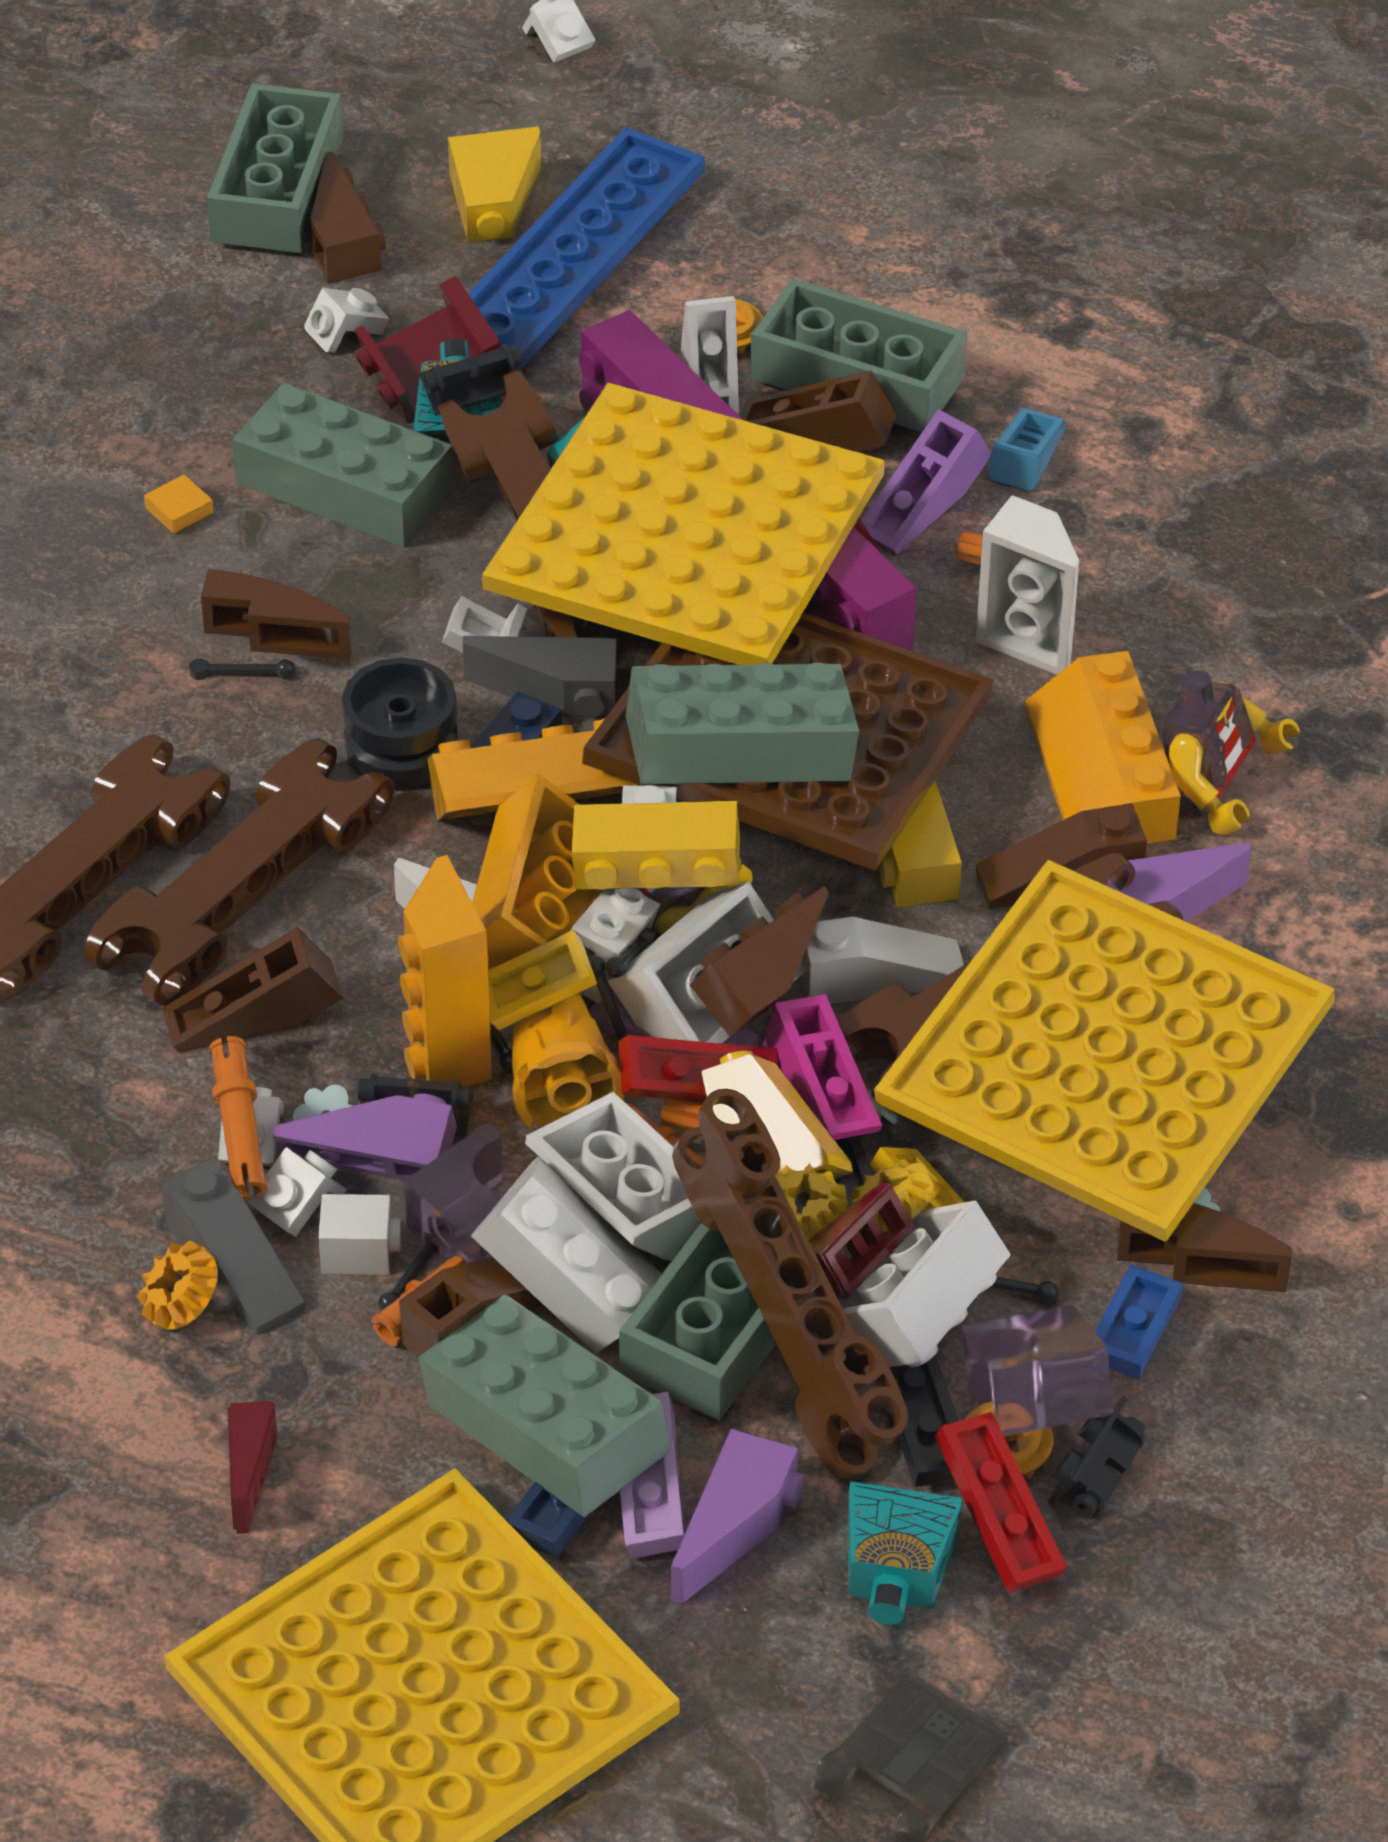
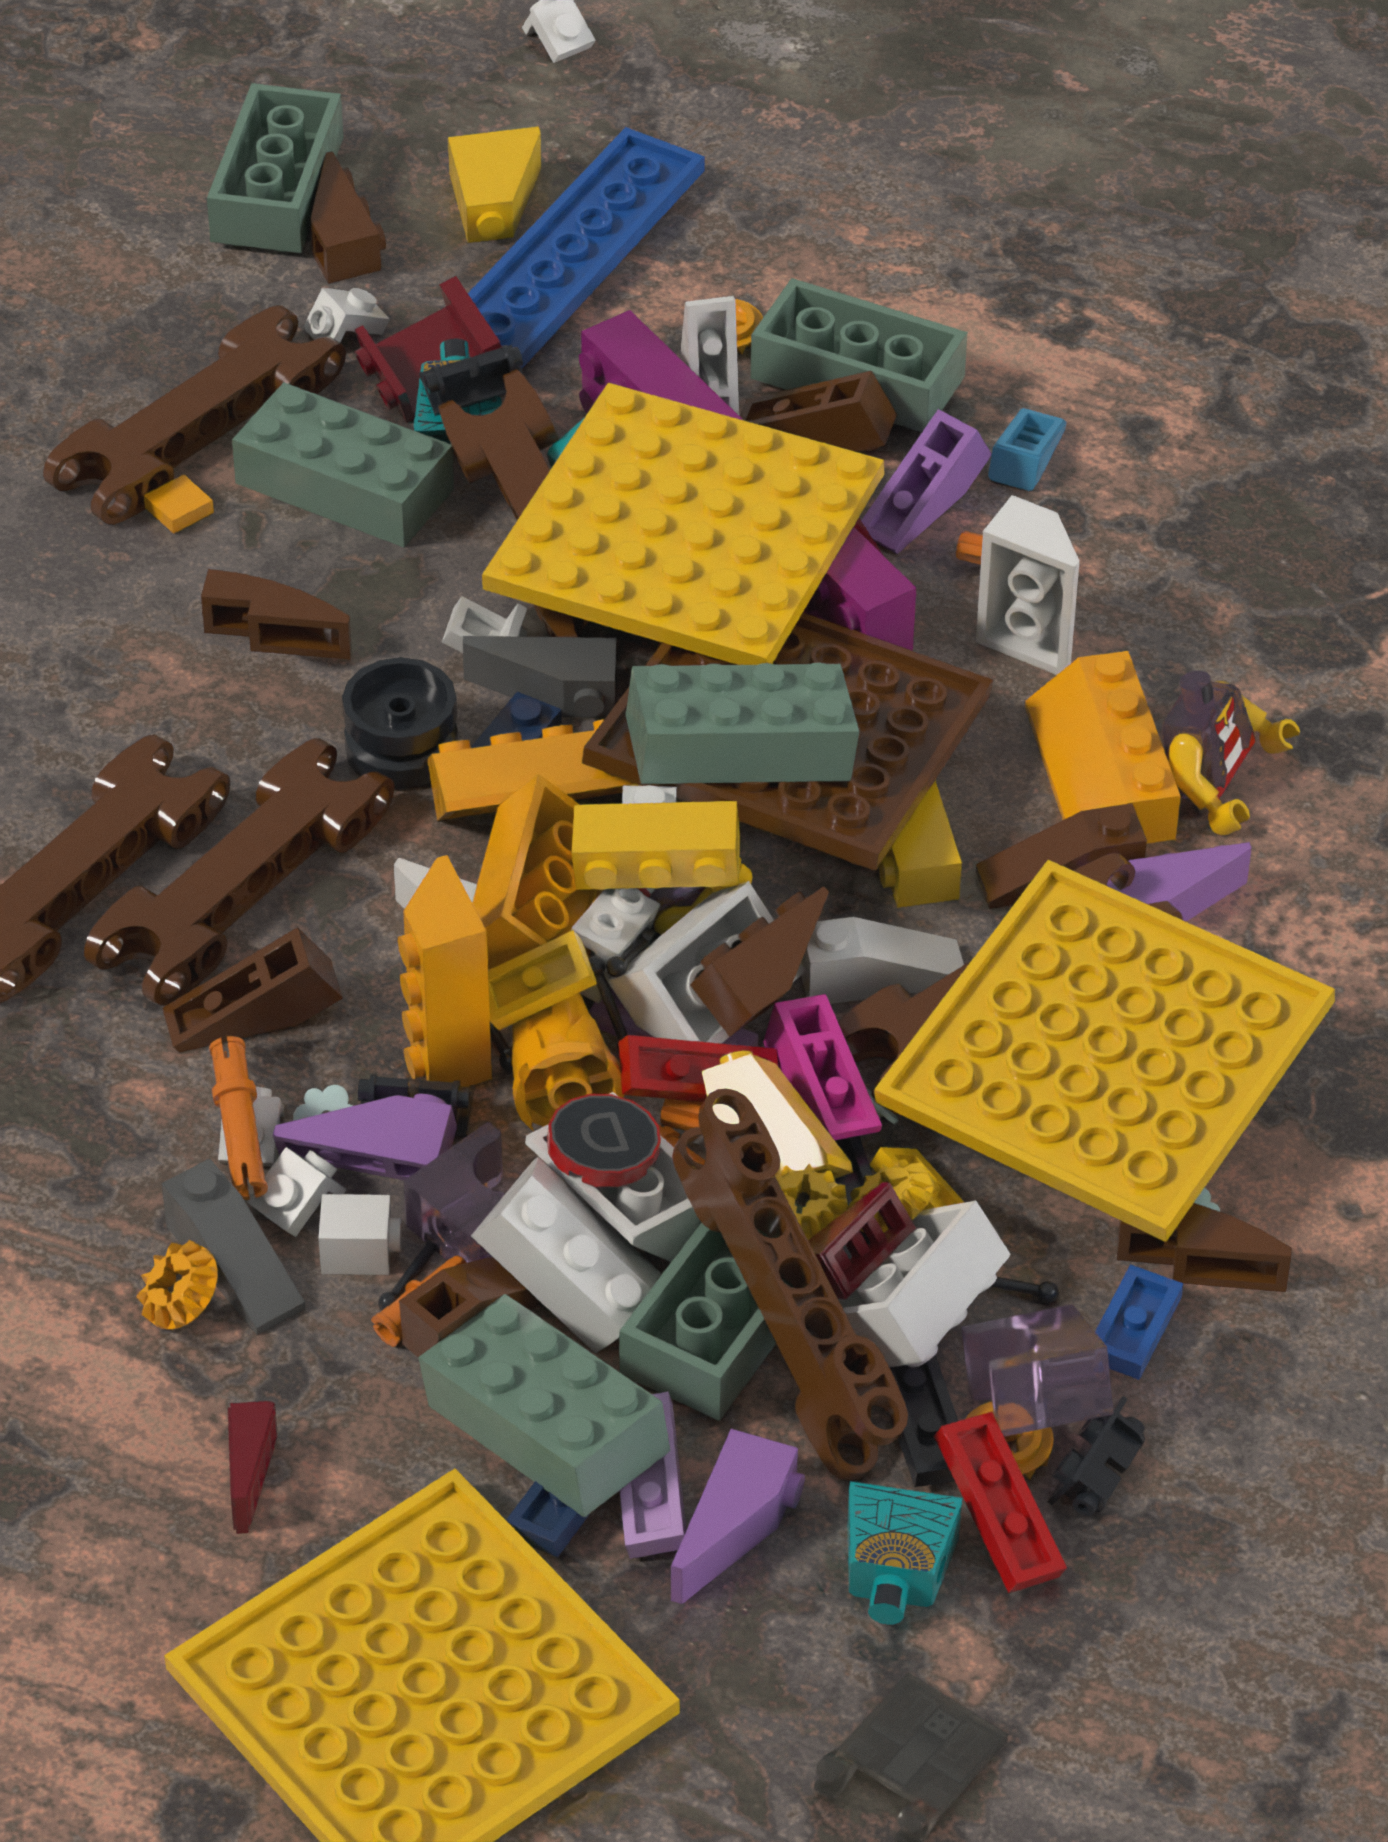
black hinge [189,658,296,680] -> none
none -> reddish brown piece [43,305,346,525]
none -> tile [547,1094,661,1187]

